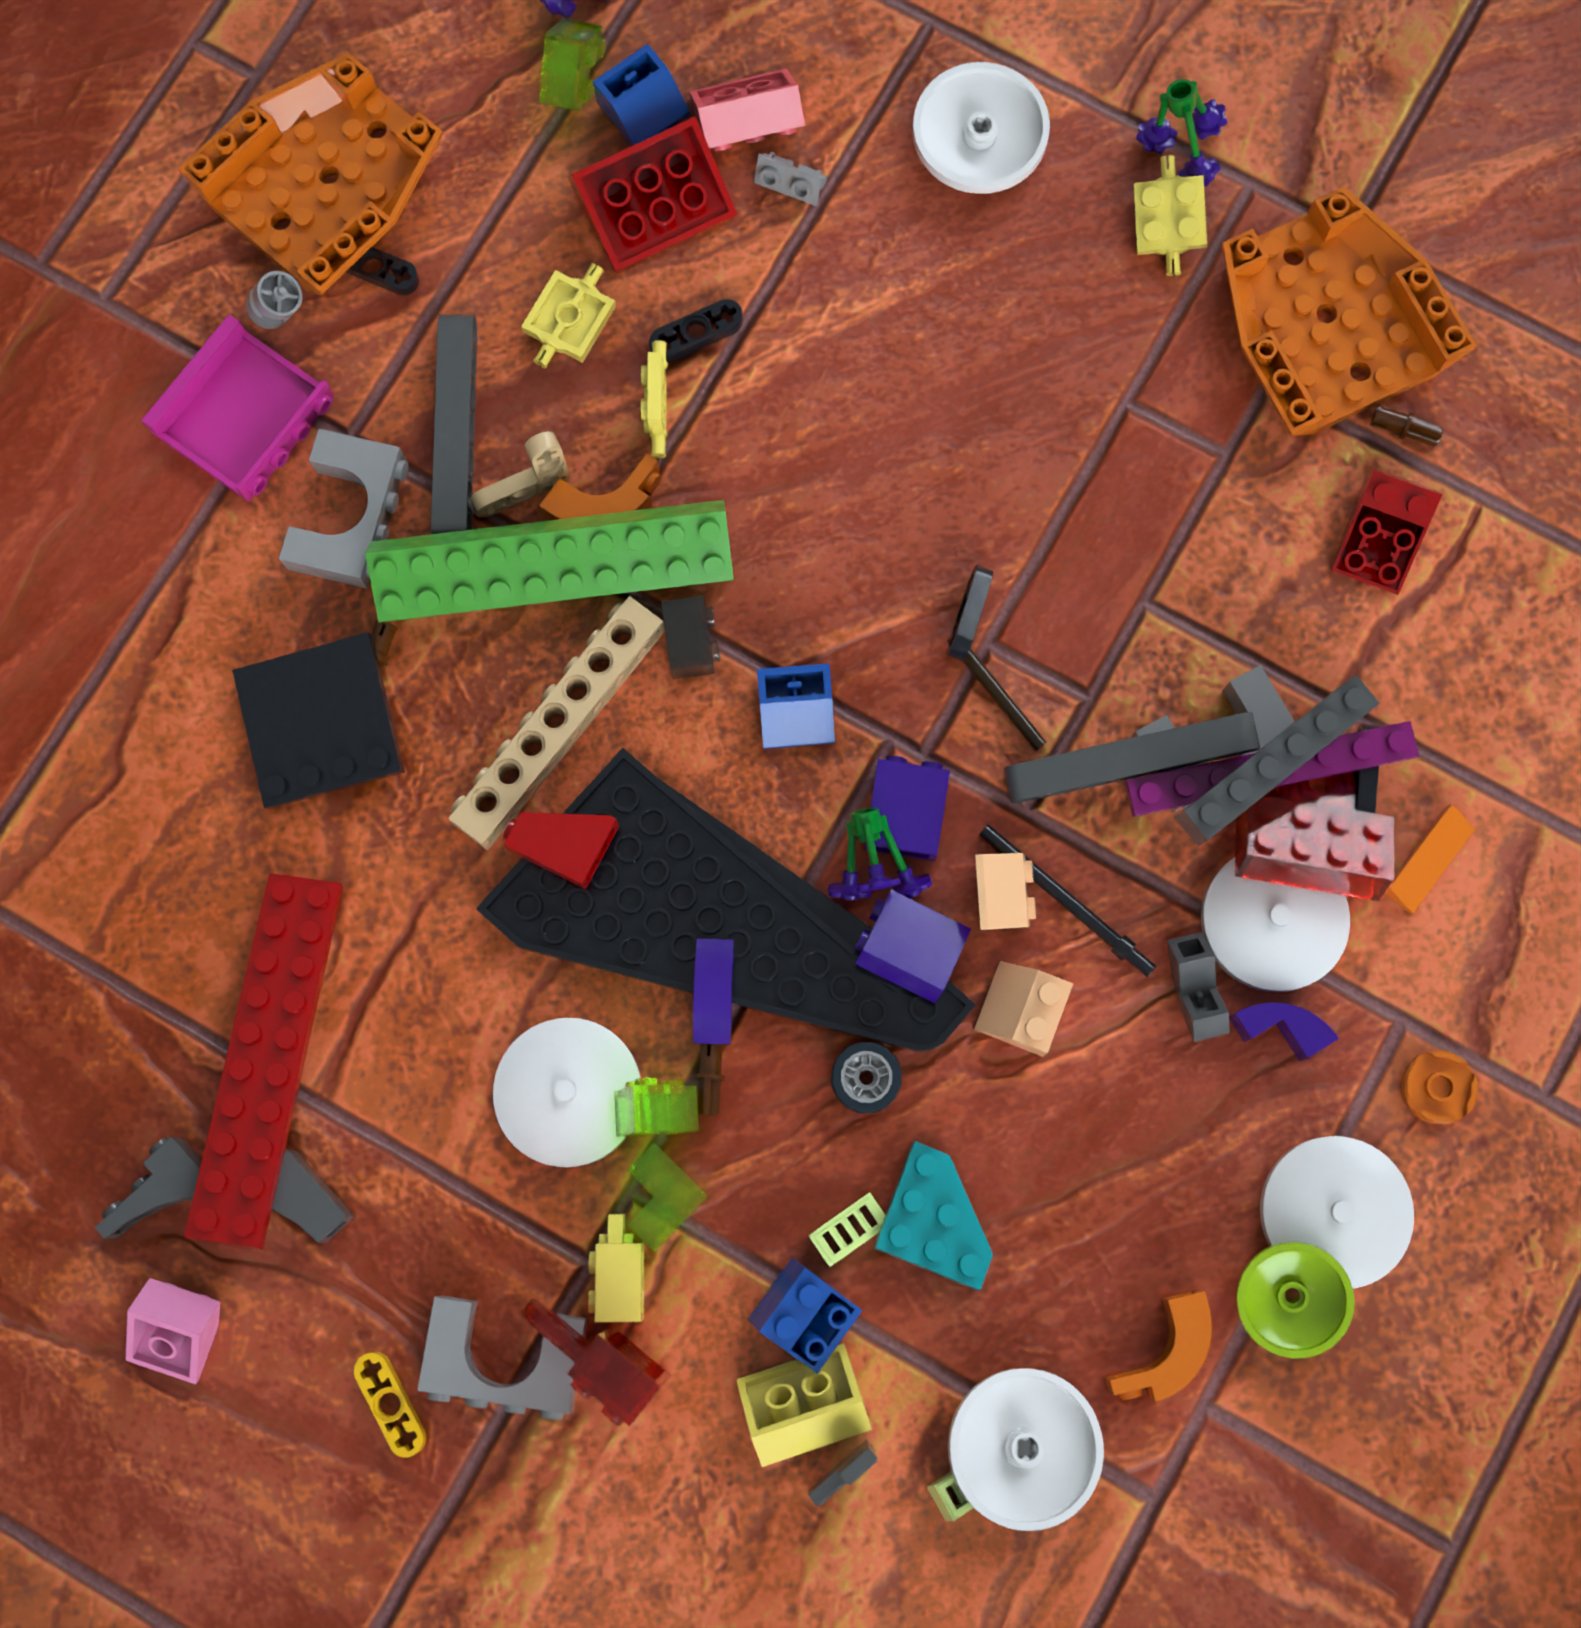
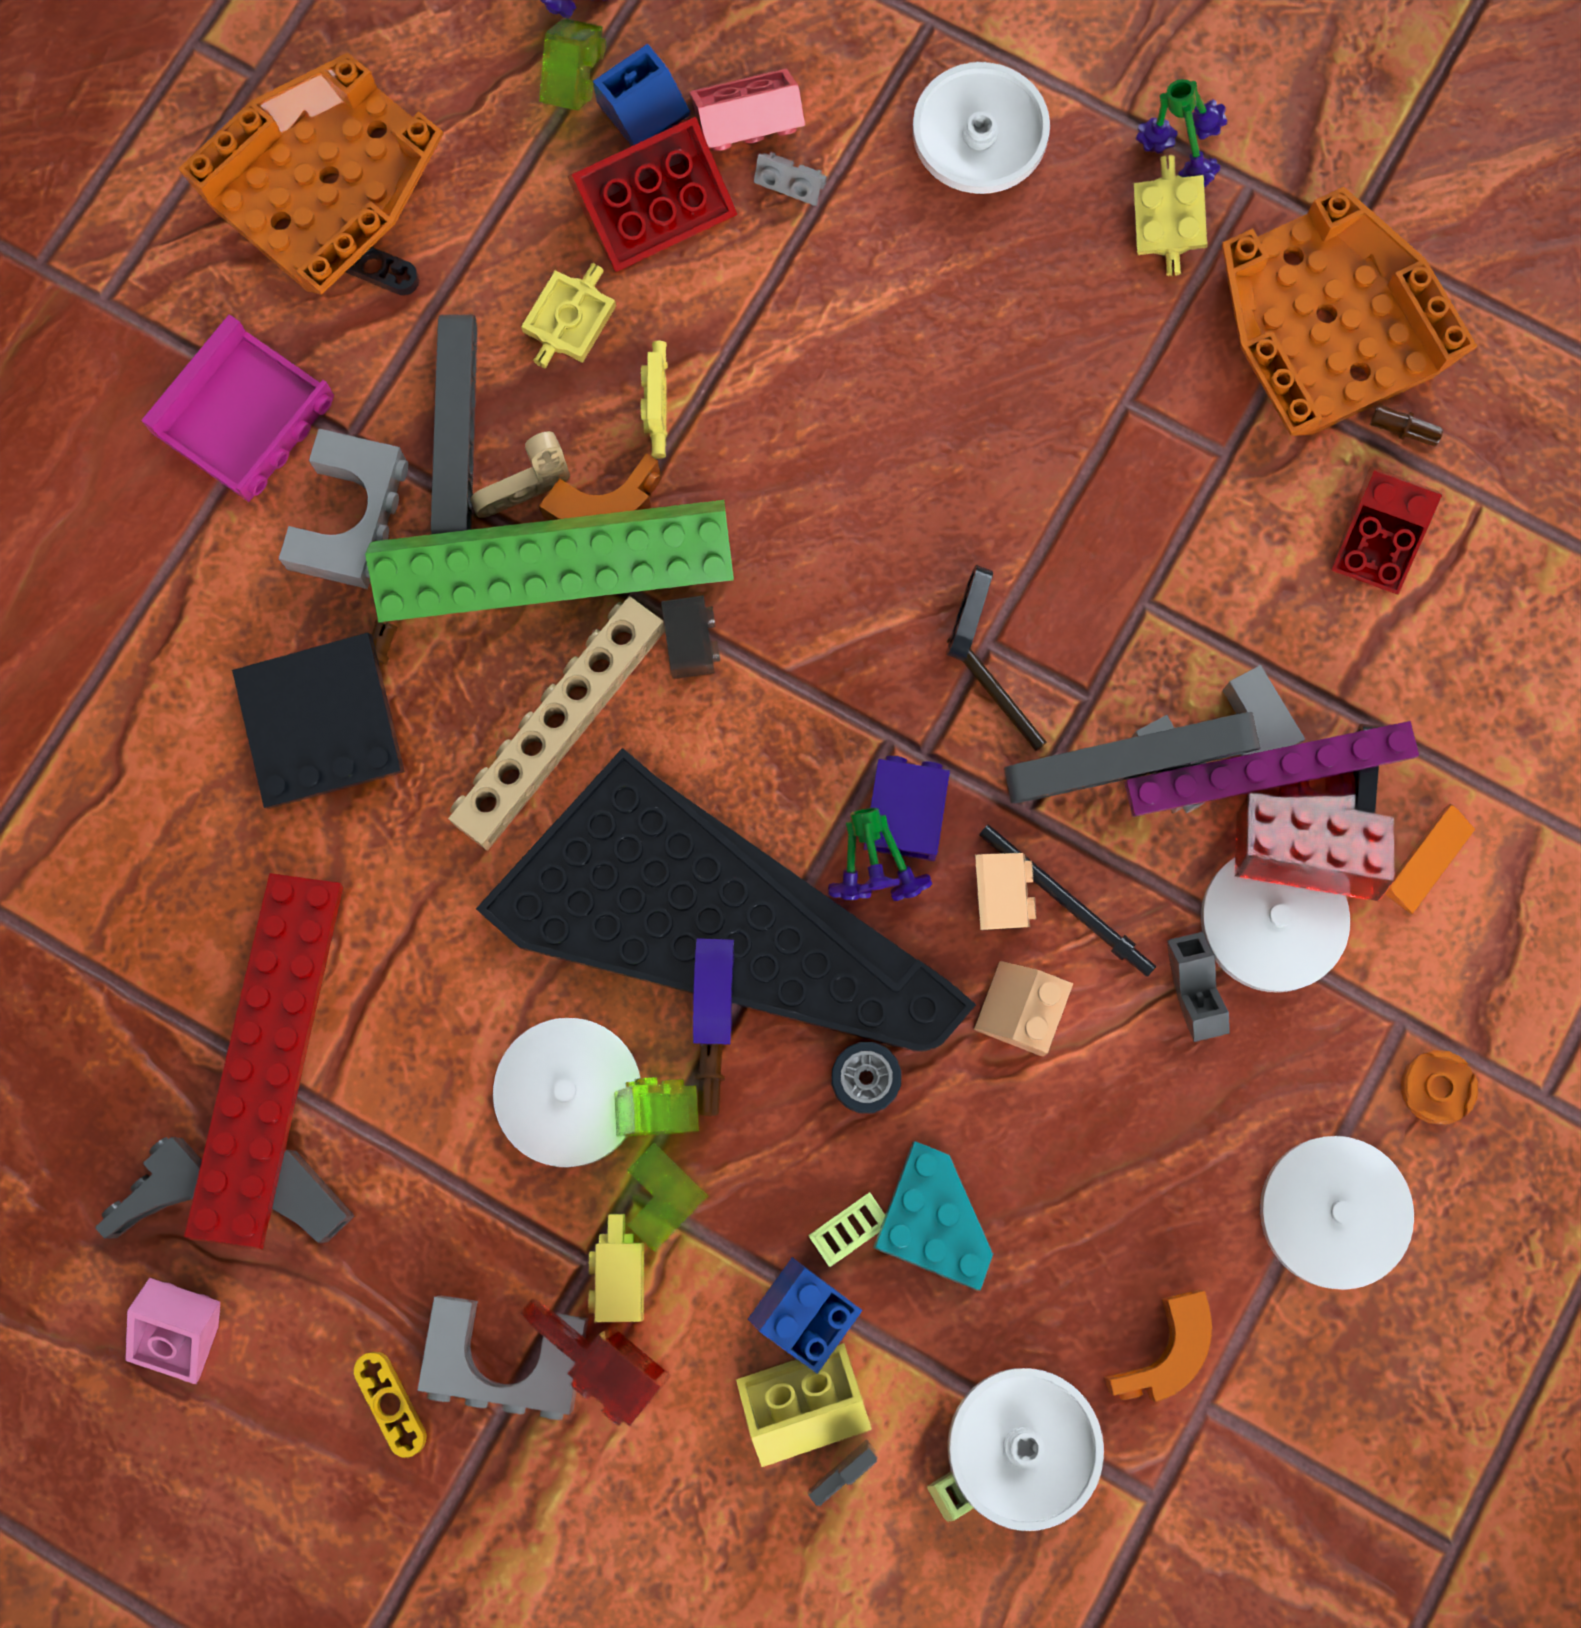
light grey wheel [246,271,302,329] -> none
red slope [503,812,620,890] -> none
black beam [649,299,743,363] -> none
slope [757,663,835,749] -> none
dark purple brick [854,890,971,1003] -> none
dark grey brick [1175,675,1380,846] -> none
dark purple brick [1229,1003,1339,1061] -> none
lime dish [1236,1242,1355,1358] -> none

